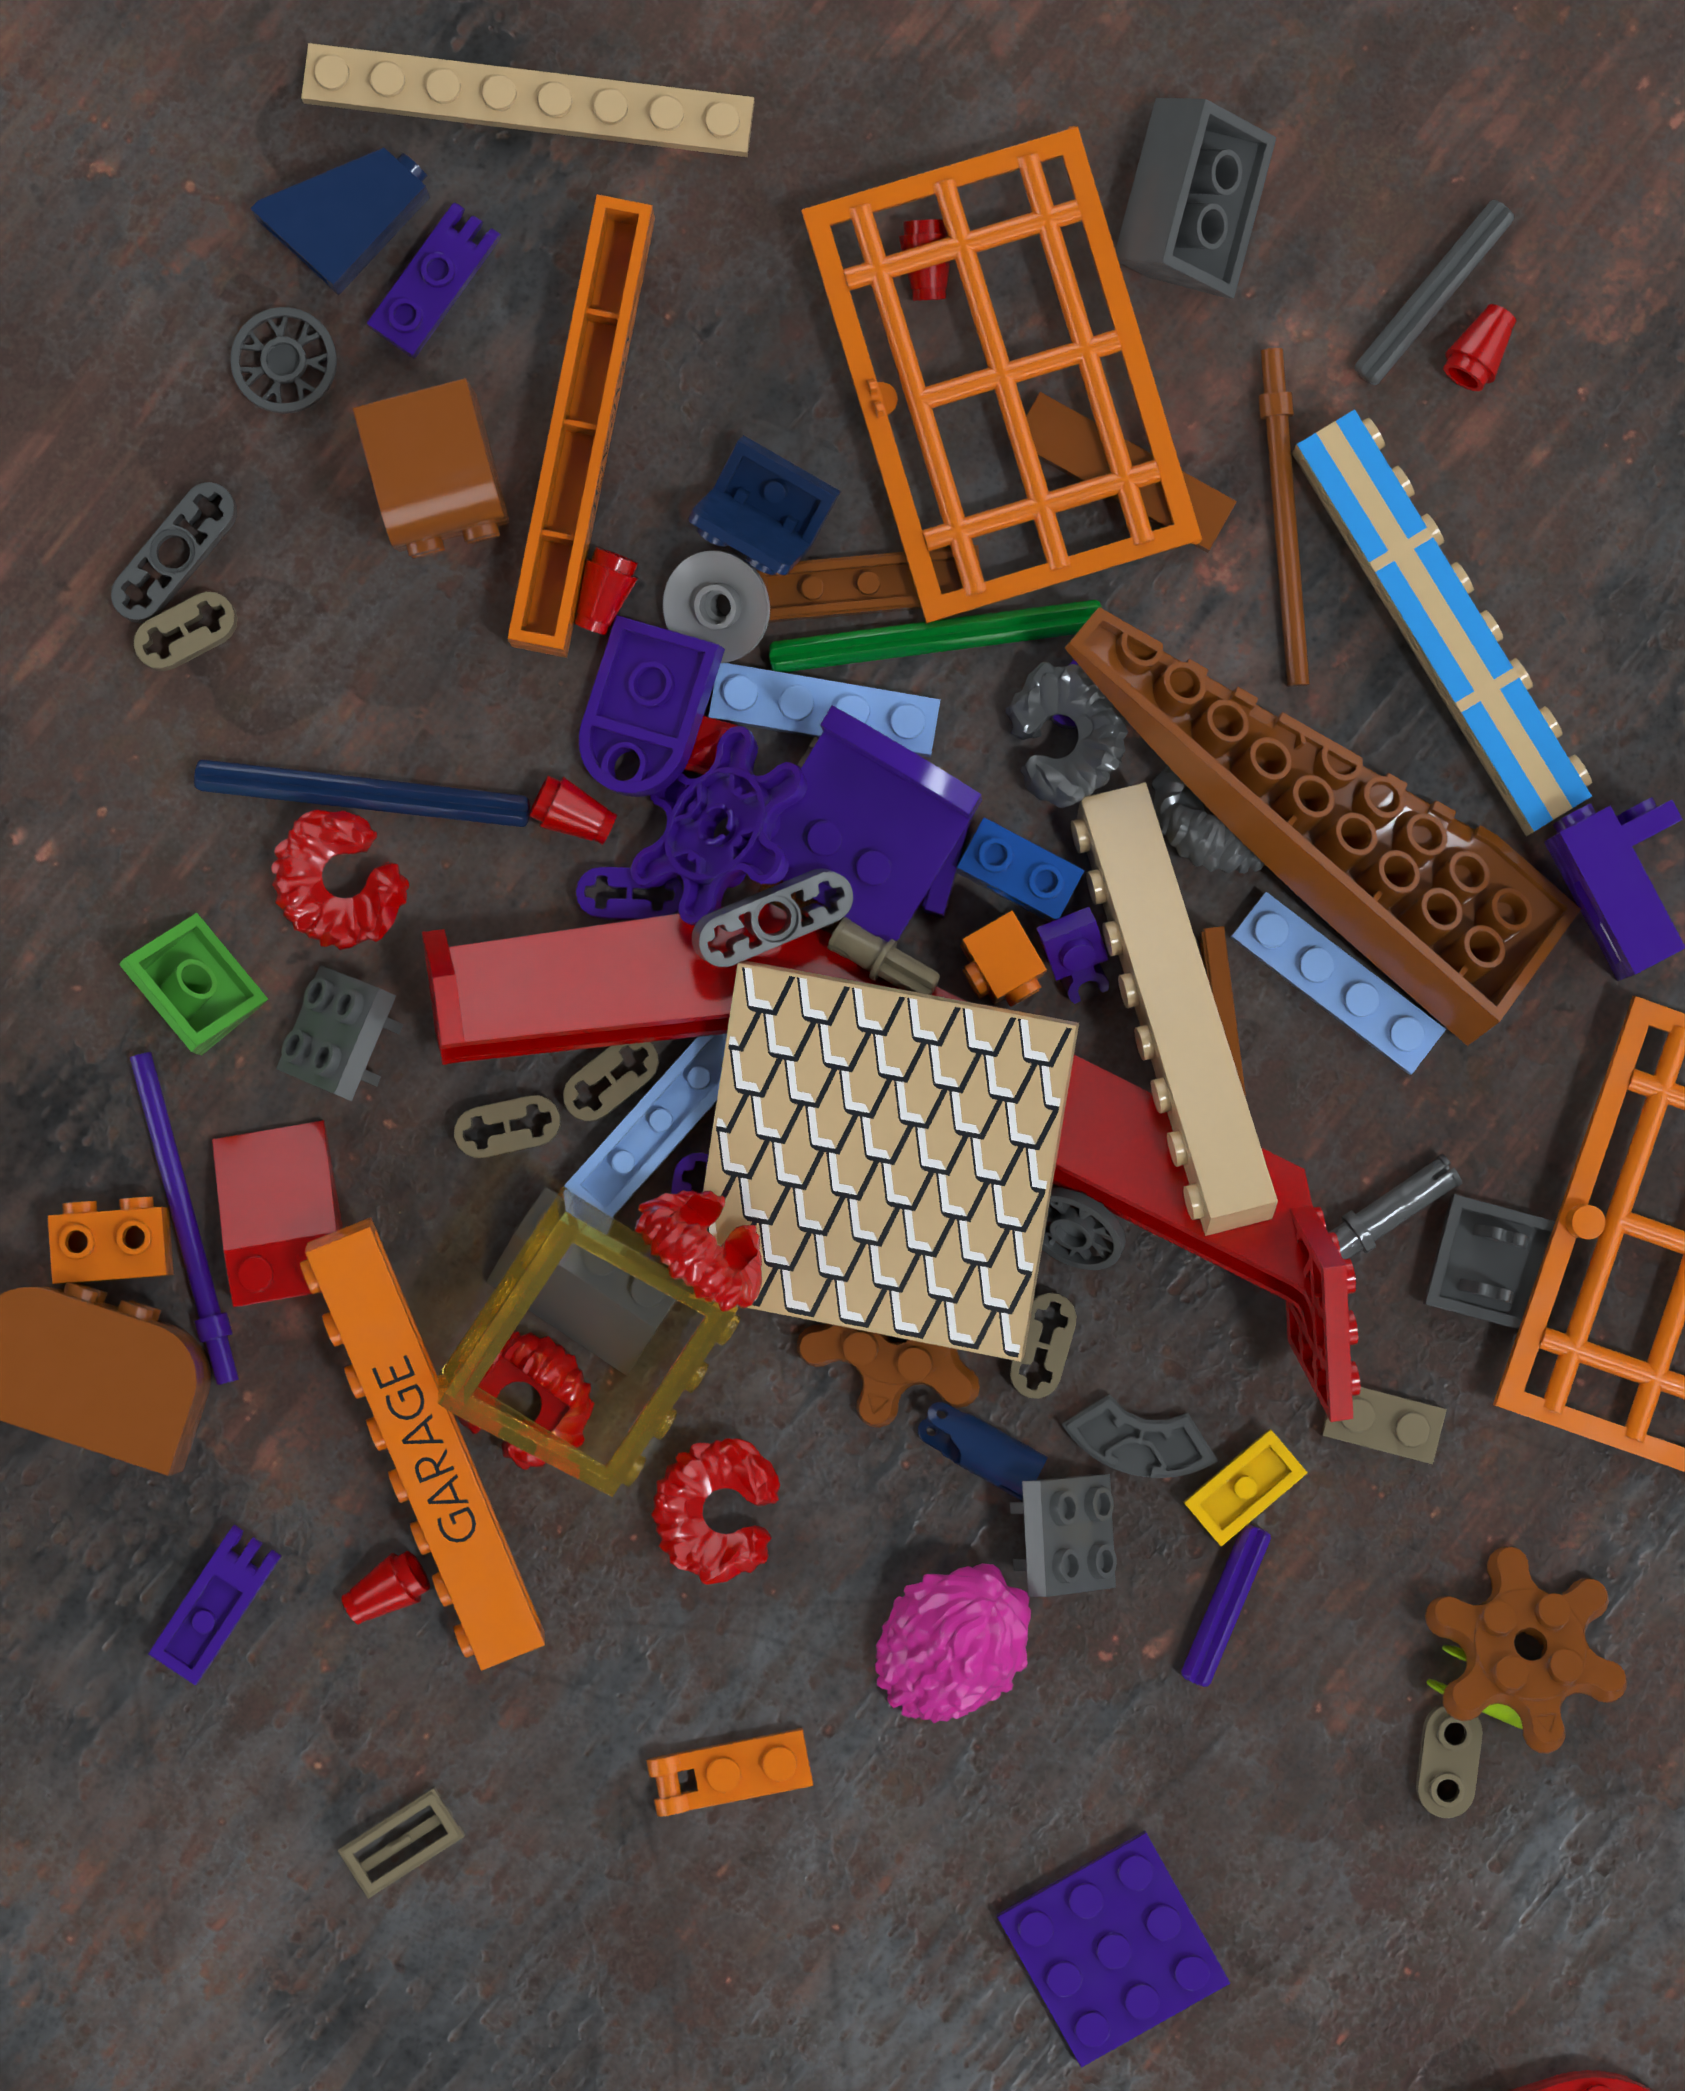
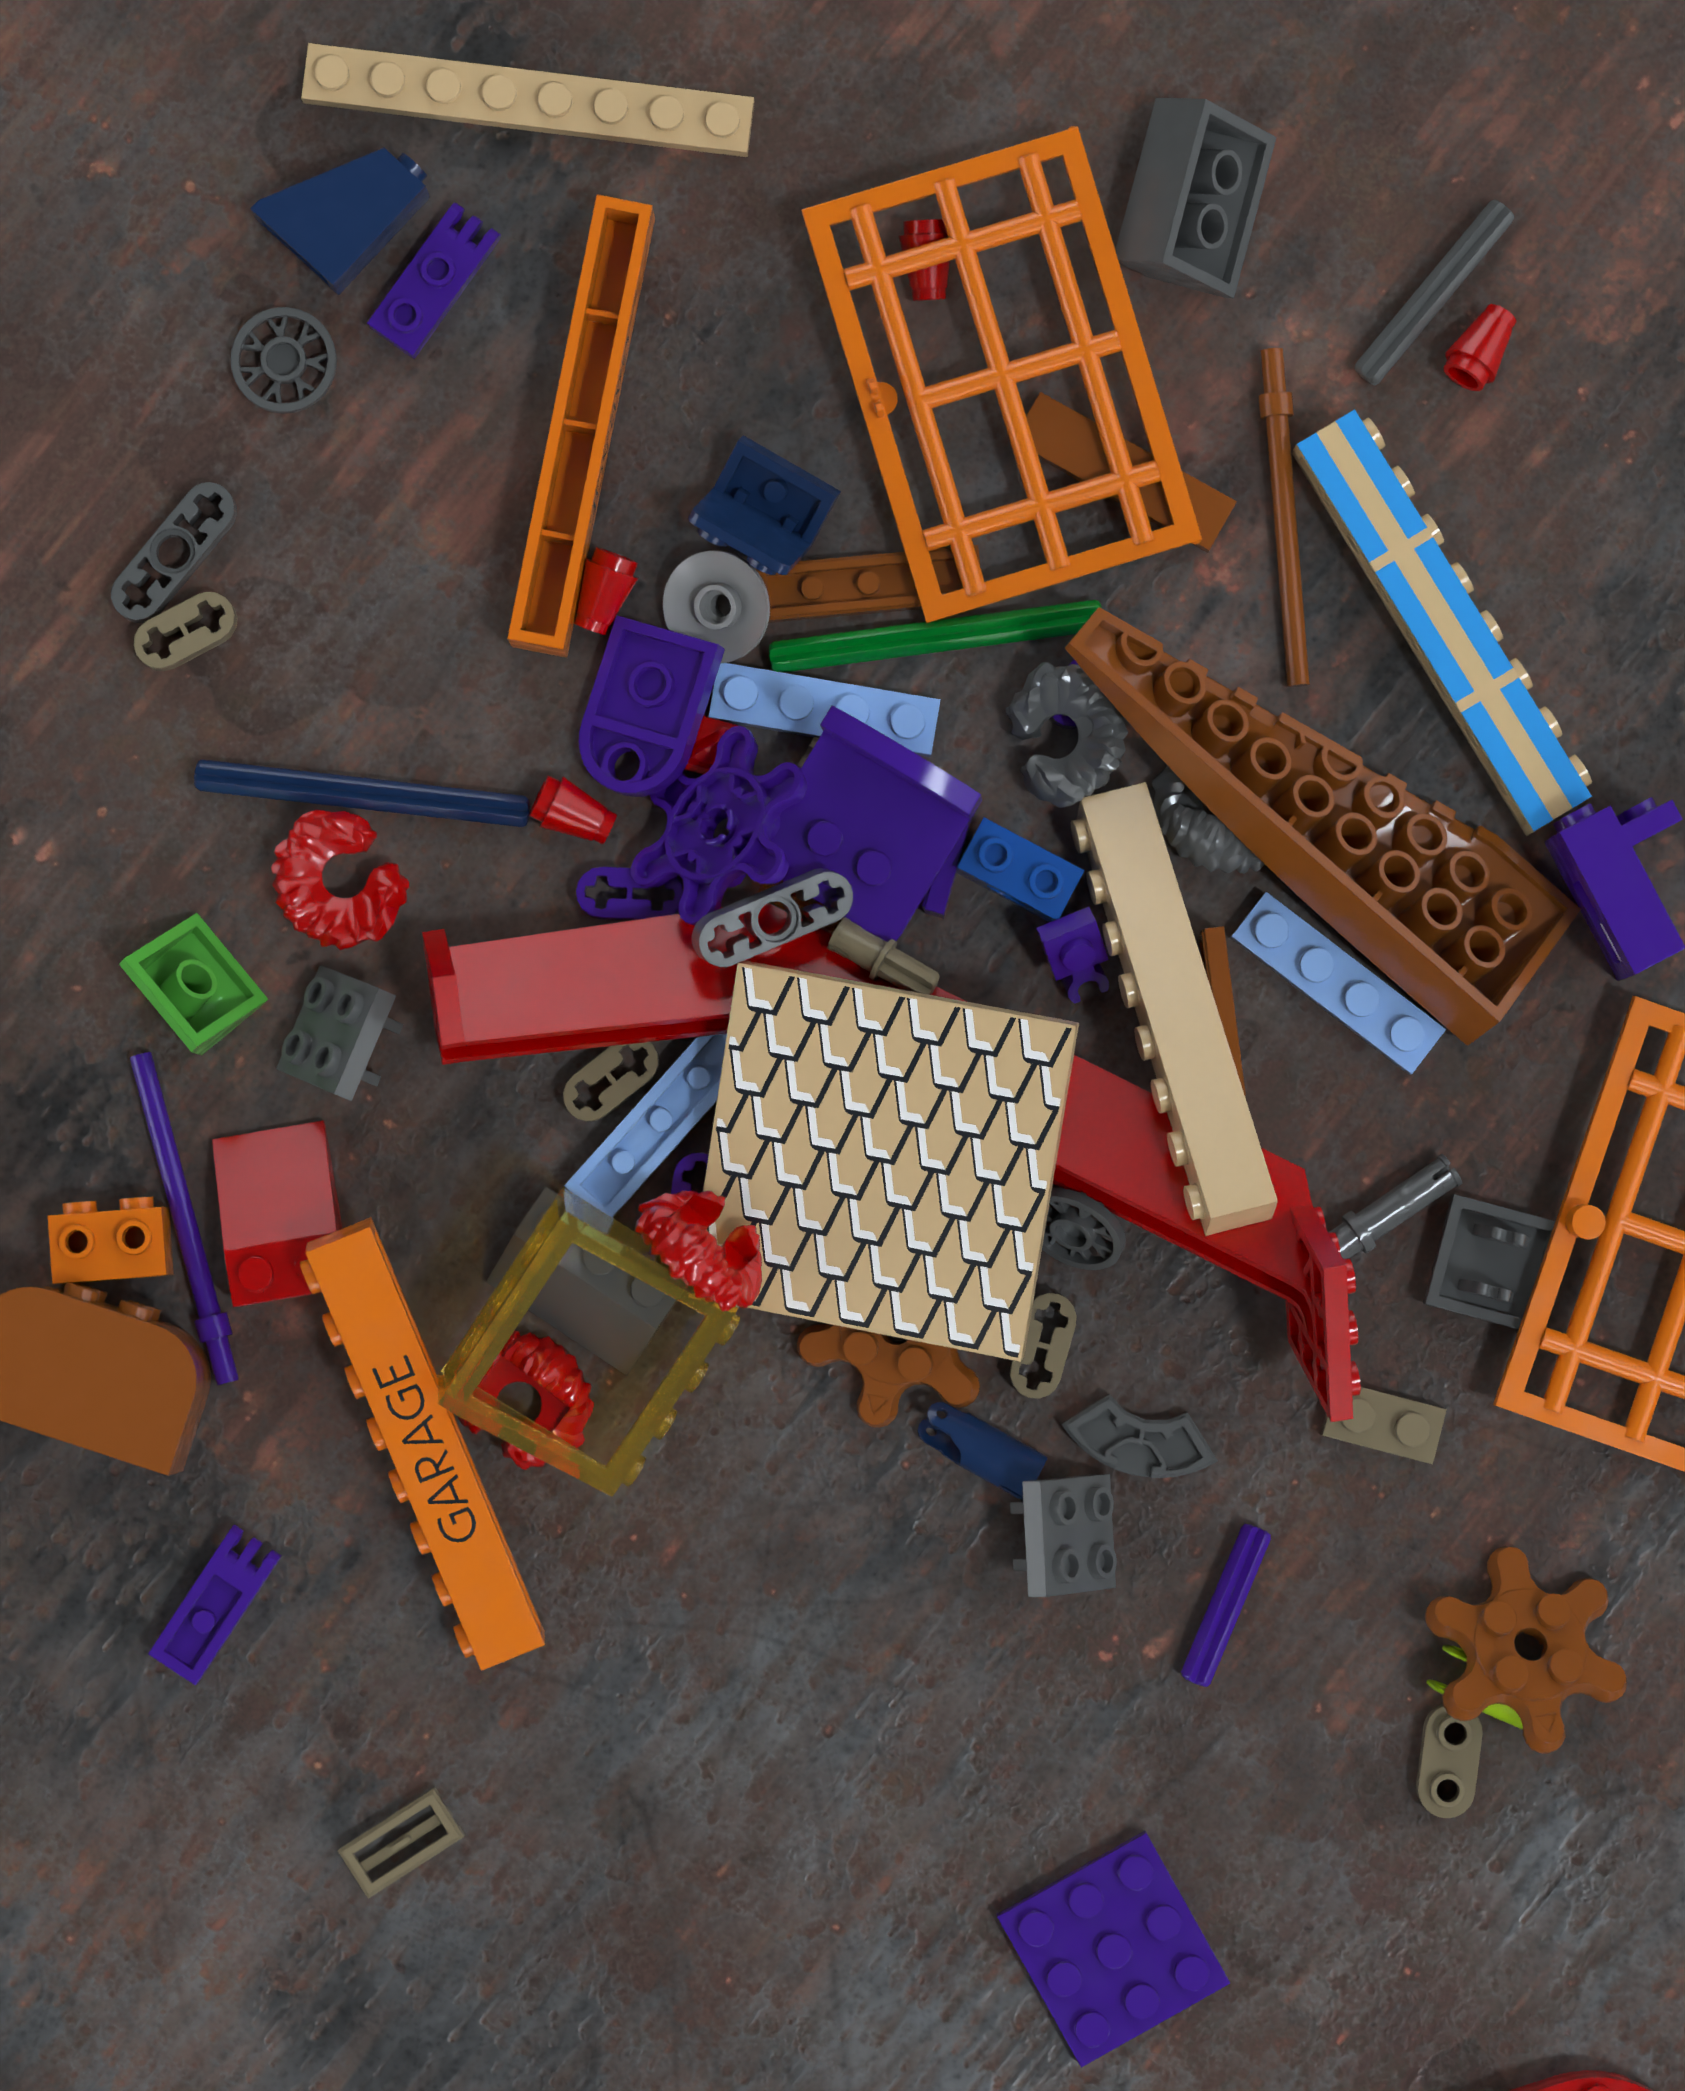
red cone [341,1551,430,1625] -> none
dark orange brick [353,378,510,559] -> none
dark tan beam [454,1095,562,1158] -> none
orange plate [646,1728,814,1817] -> none
red piece [651,1438,780,1585] -> none
dark pink hair [875,1563,1031,1723] -> none
orange brick [960,910,1047,1007] -> none
yellow plate [1183,1429,1308,1546] -> none

